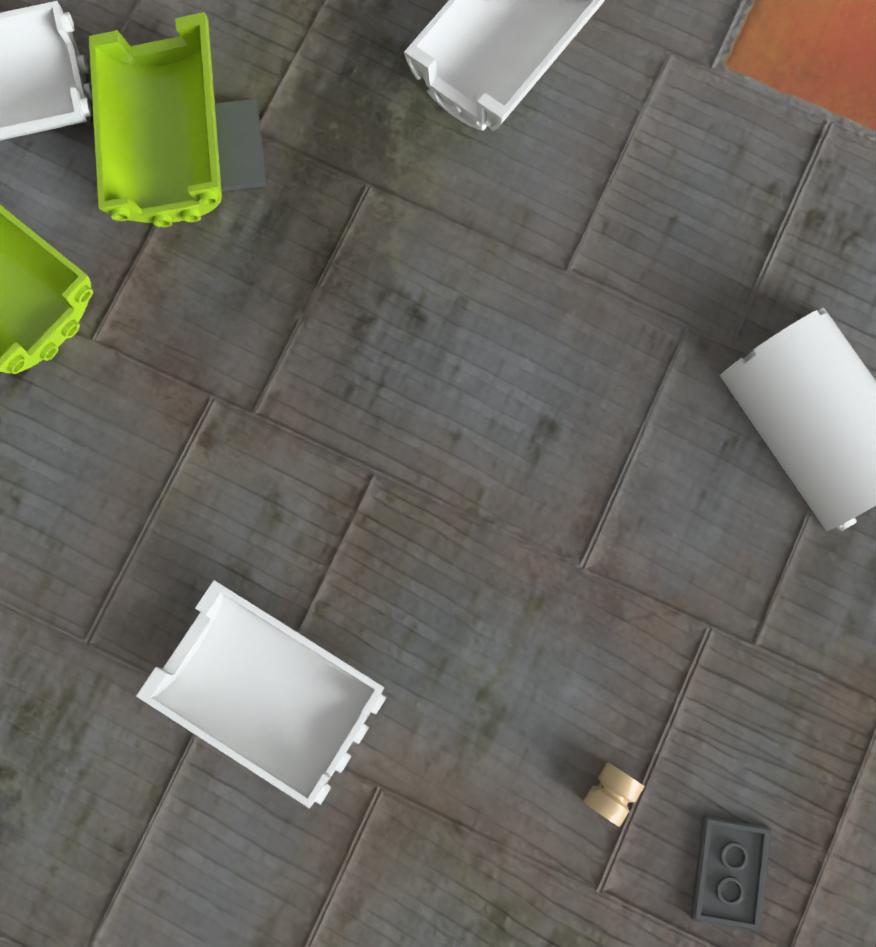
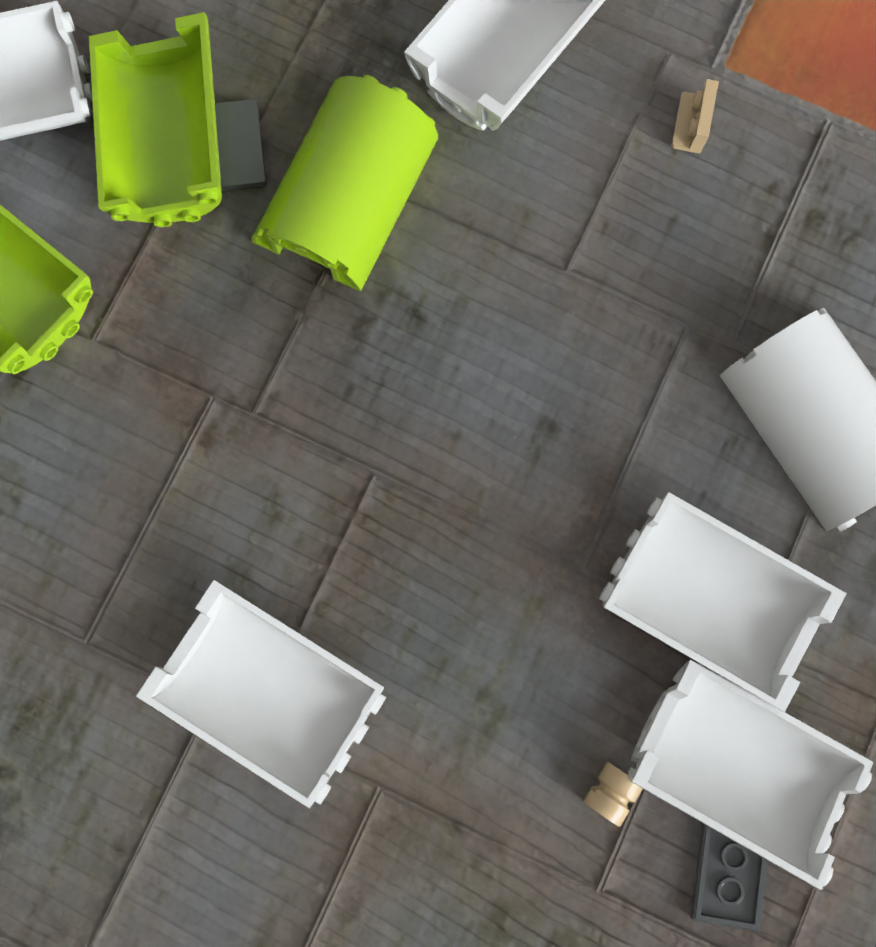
none -> lime cylinder [251,75,438,292]
none -> white cylinder [599,492,847,712]
none -> white cylinder [628,660,874,890]
none -> tan bracket [671,79,719,154]

